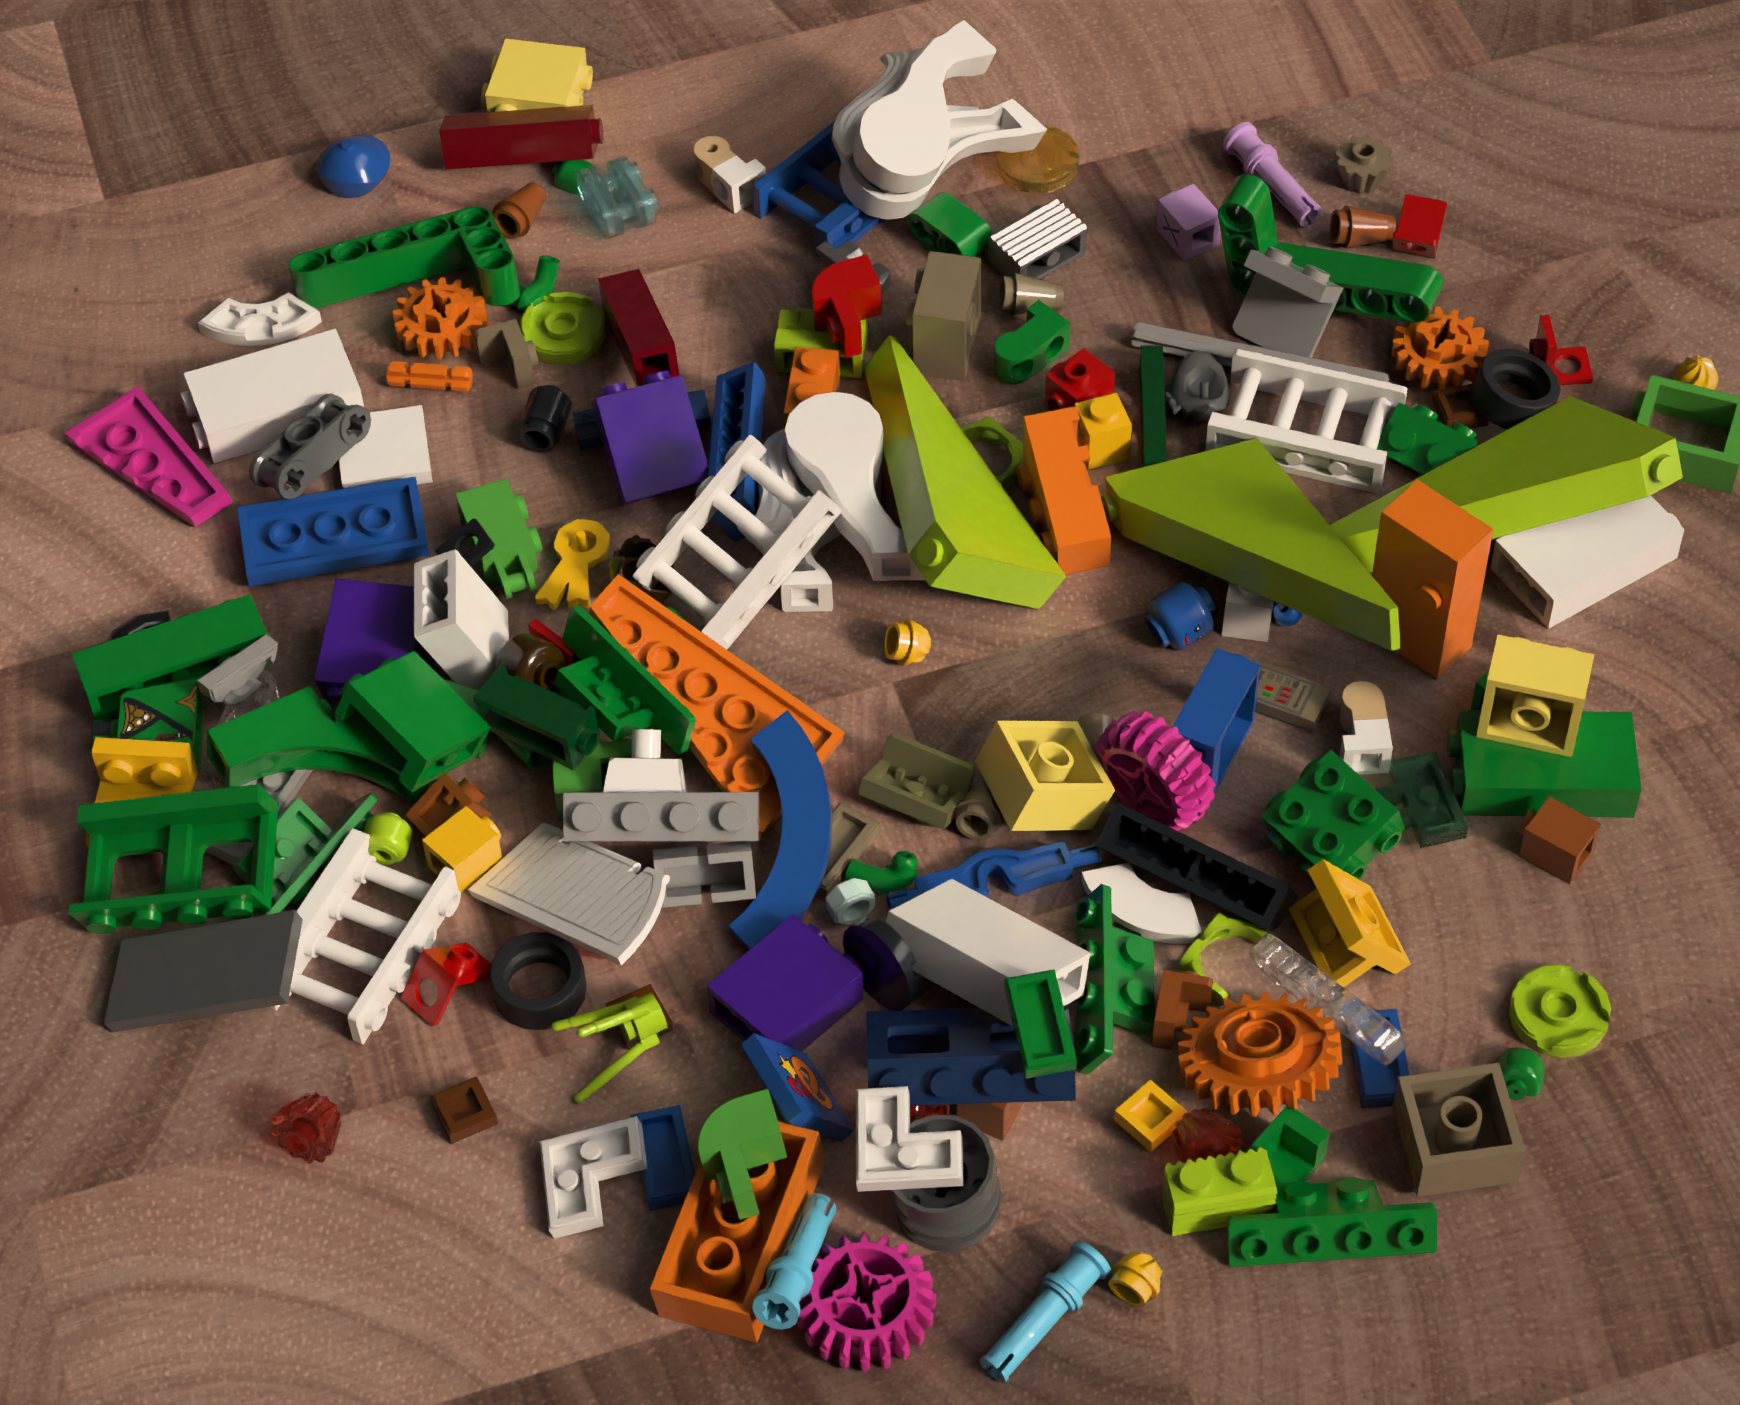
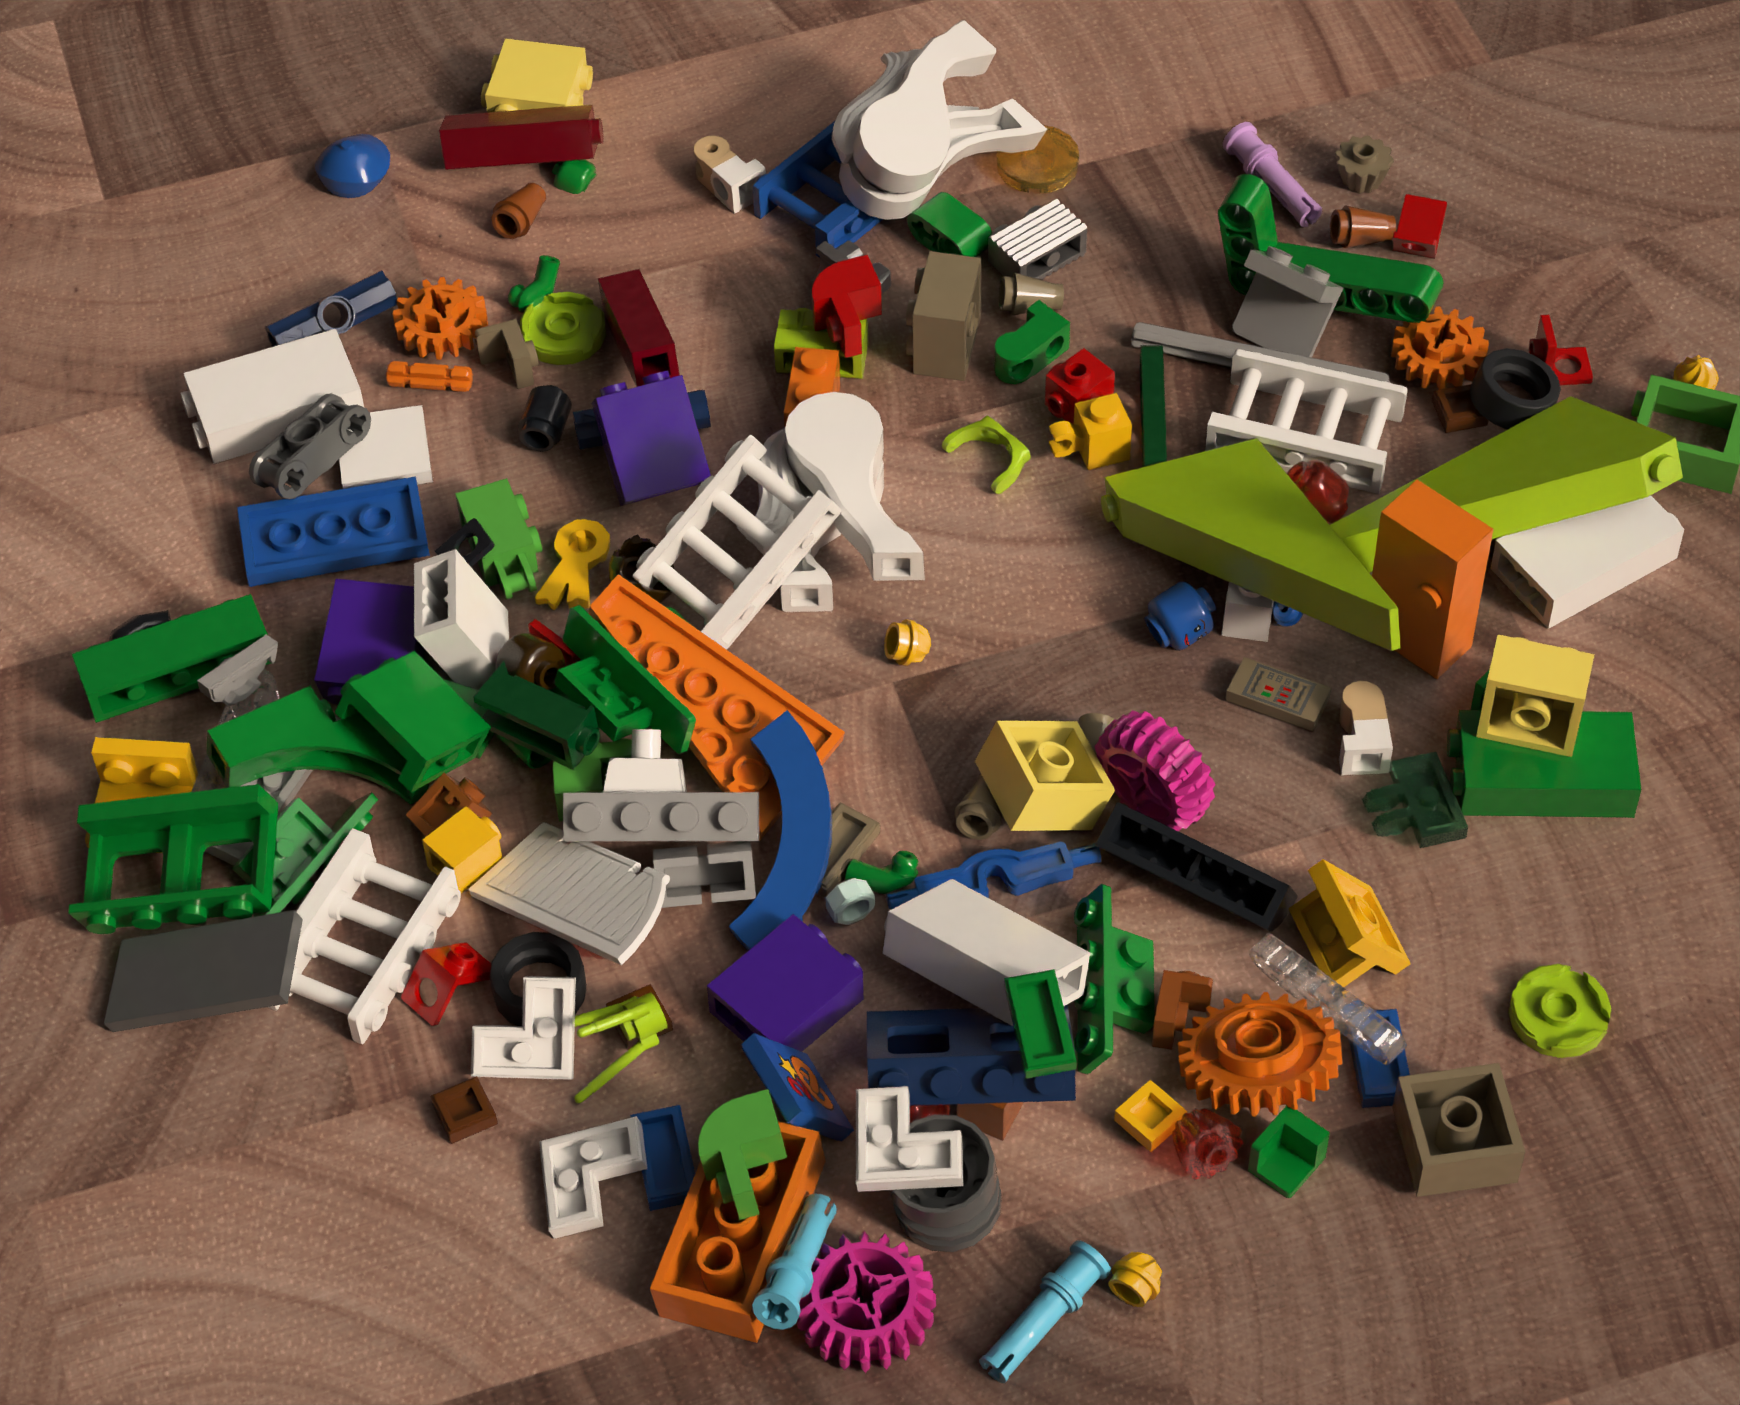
dark pink wing [64,386,233,527] -> none
green torso [92,679,205,779] -> none
white tile [198,292,322,346] -> none
clear red piece [271,1092,342,1164] -> none
green beam [289,206,520,308] -> none
lime piece [363,812,412,865] -> none
clear light blue brick [576,156,660,239] -> none
blue brick [708,362,766,542] -> none
black tile [843,917,923,1011] -> none
olive bracket [858,733,976,830] -> none
lime slope [864,335,1067,609] -> none
orange wedge [1017,406,1111,575] -> none
white tile [1081,863,1202,944] -> none
lavender brick [1156,184,1221,261] -> none
lime brick [1162,1147,1277,1236] -> none
dark grey hat [1165,351,1231,422] -> none
blue window [1172,648,1261,794] -> none
lime cap [1179,913,1274,1005] -> none
green bracket [1227,1177,1437,1267] -> none
green brick [1261,750,1405,887] -> none
green bracket [1377,403,1480,476] -> none
green piece [1496,1047,1545,1100] -> none
dark orange brick [1518,796,1601,884] -> none
none -> dark blue piece [265,270,397,347]
none -> white tile [471,976,576,1080]
none -> clear red head [1287,460,1349,523]

